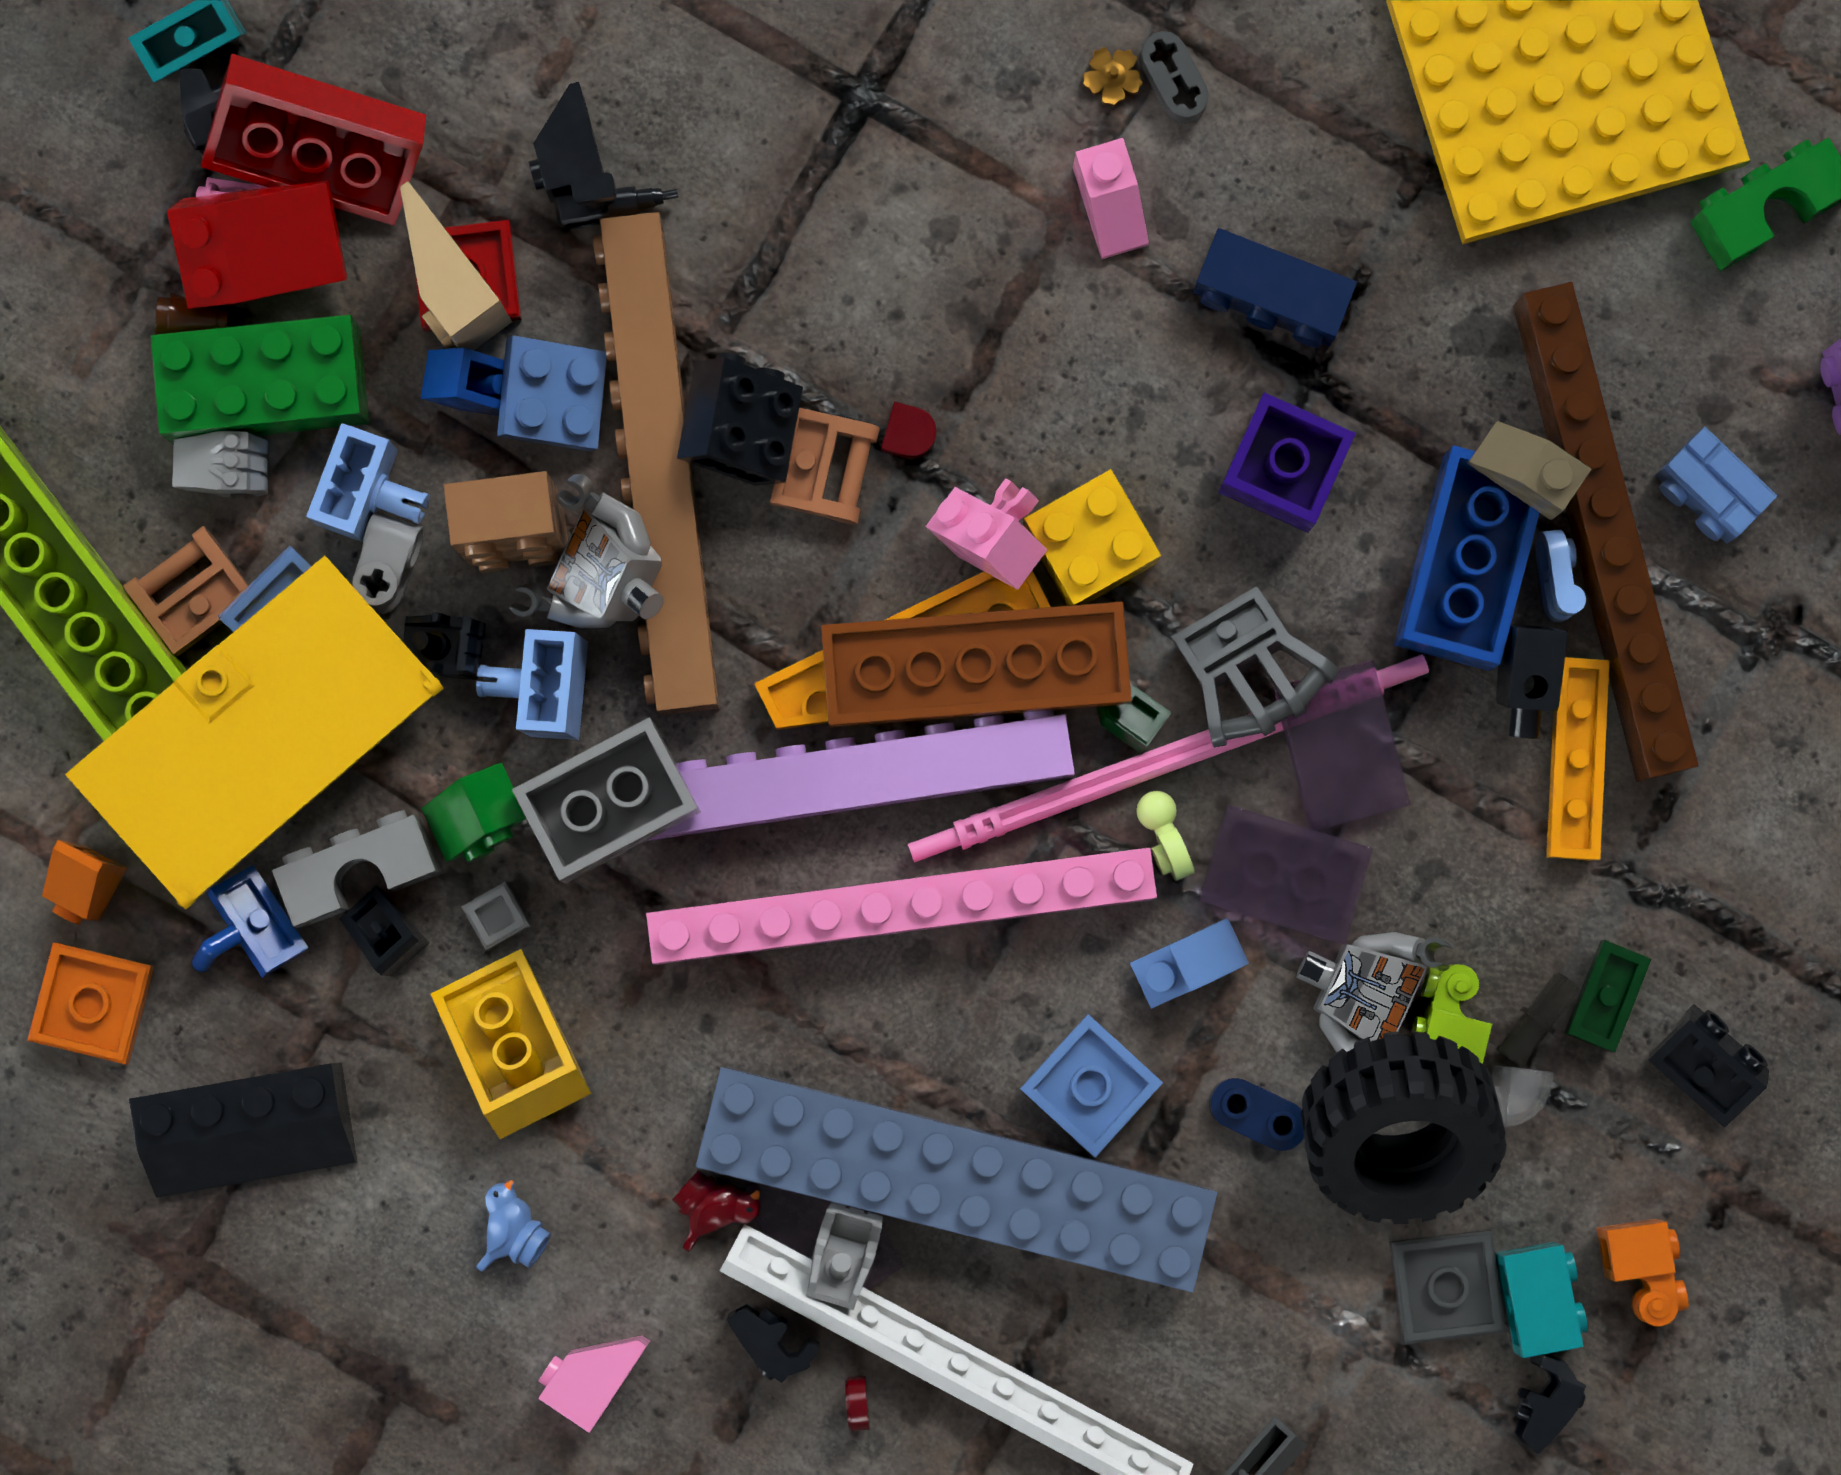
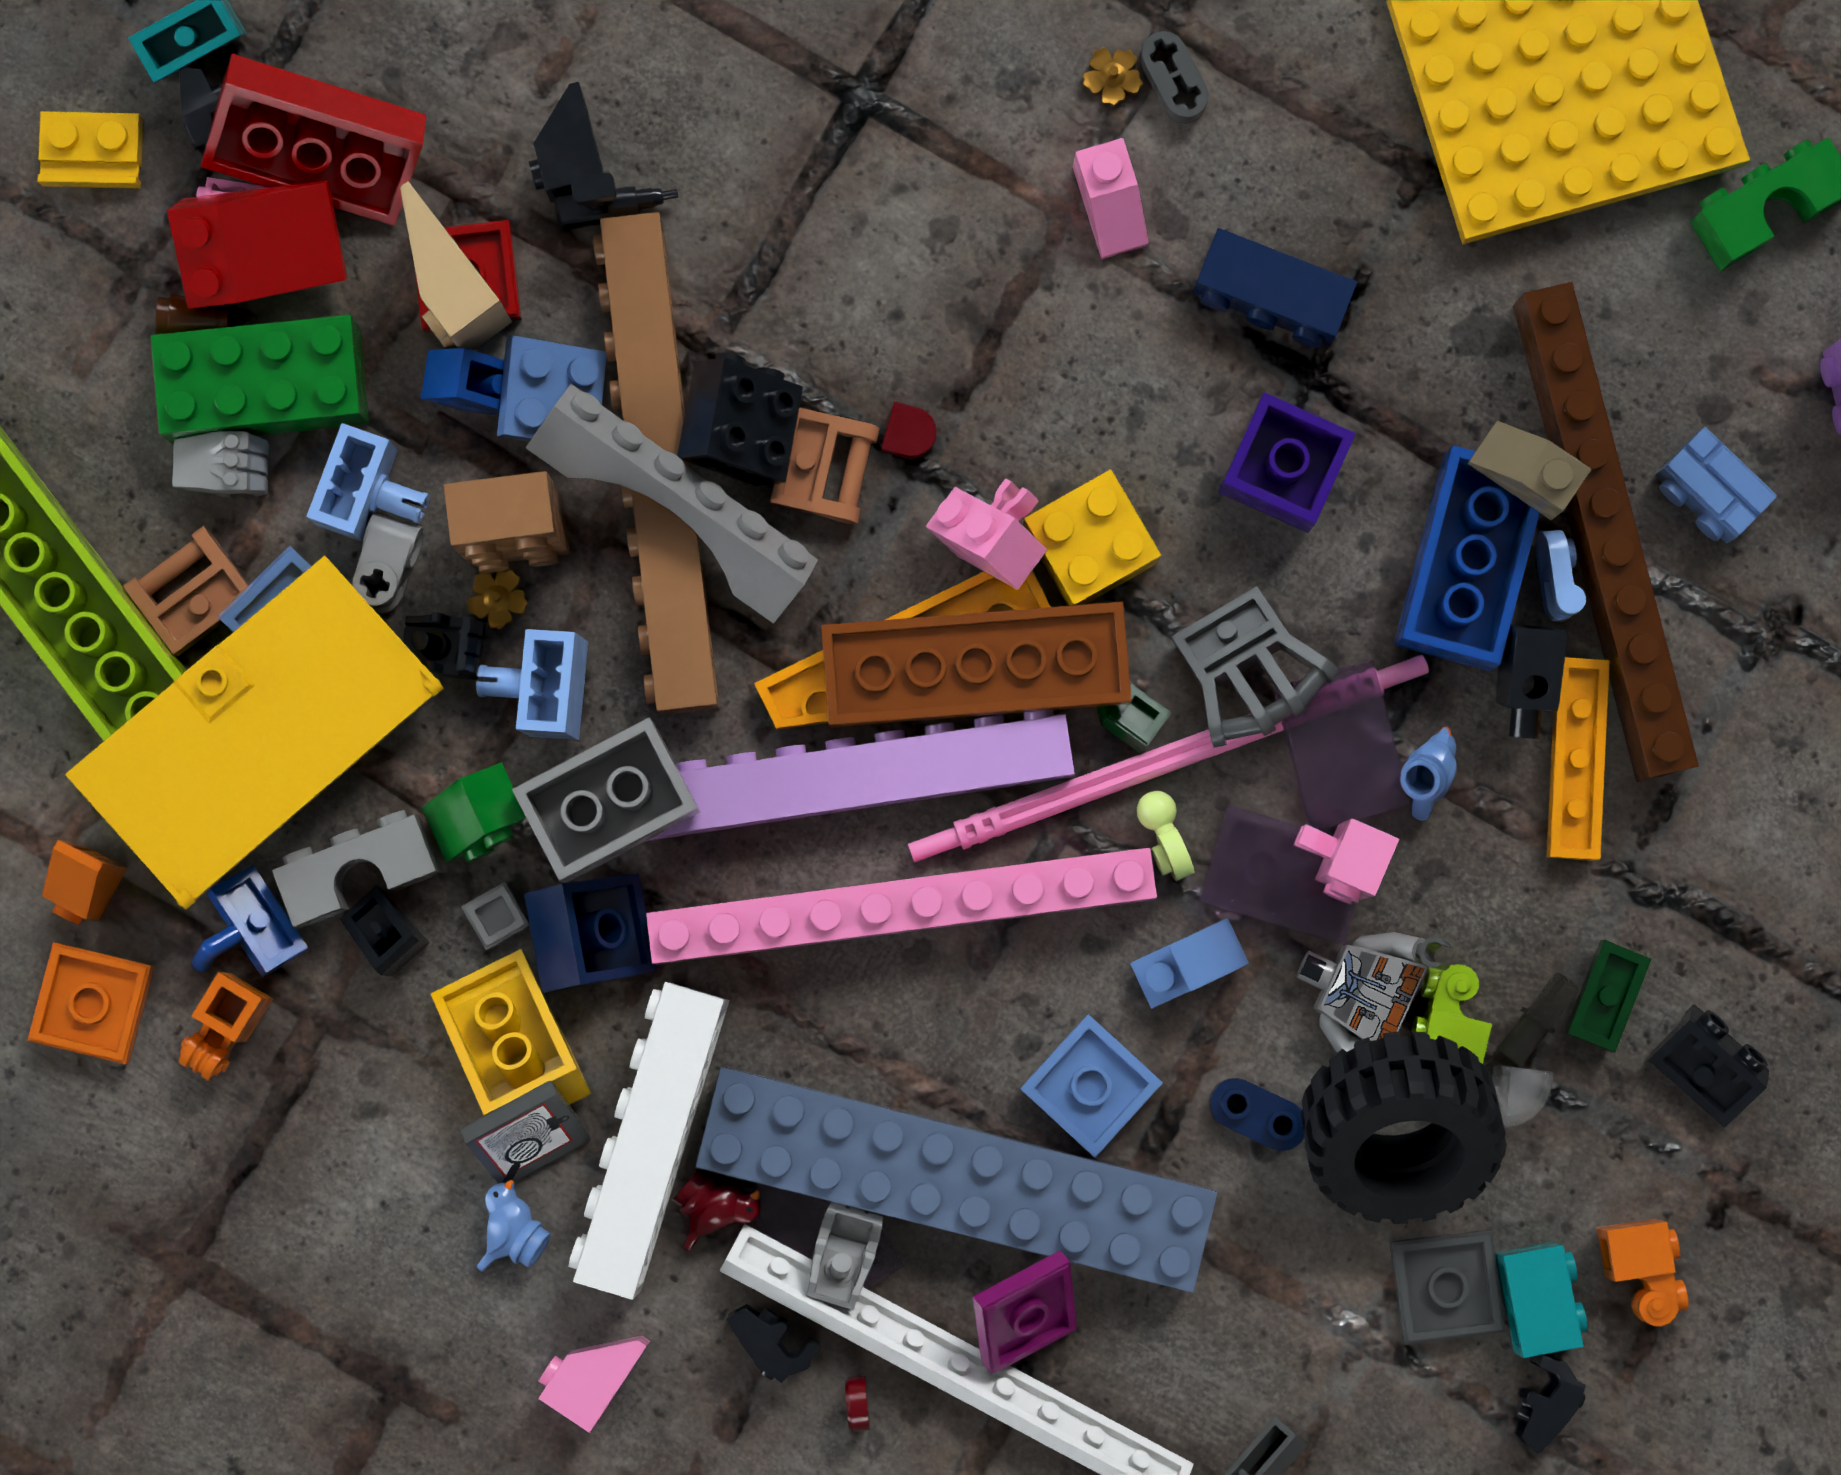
black slope [129,1063,357,1198] -> none
light grey torso [510,474,664,628] -> none
none -> yellow plate [37,111,144,189]
none -> orange brick [178,972,273,1082]
none -> tile [460,1080,591,1183]
none -> pearl gold plant [466,570,528,629]
none -> dark blue slope [524,873,657,993]
none -> light grey arch [526,384,818,624]
none -> white brick [568,982,730,1300]
none -> magenta plate [973,1250,1077,1375]
none -> bright pink brick [1293,818,1399,904]
none -> medium blue animal [1400,727,1457,821]

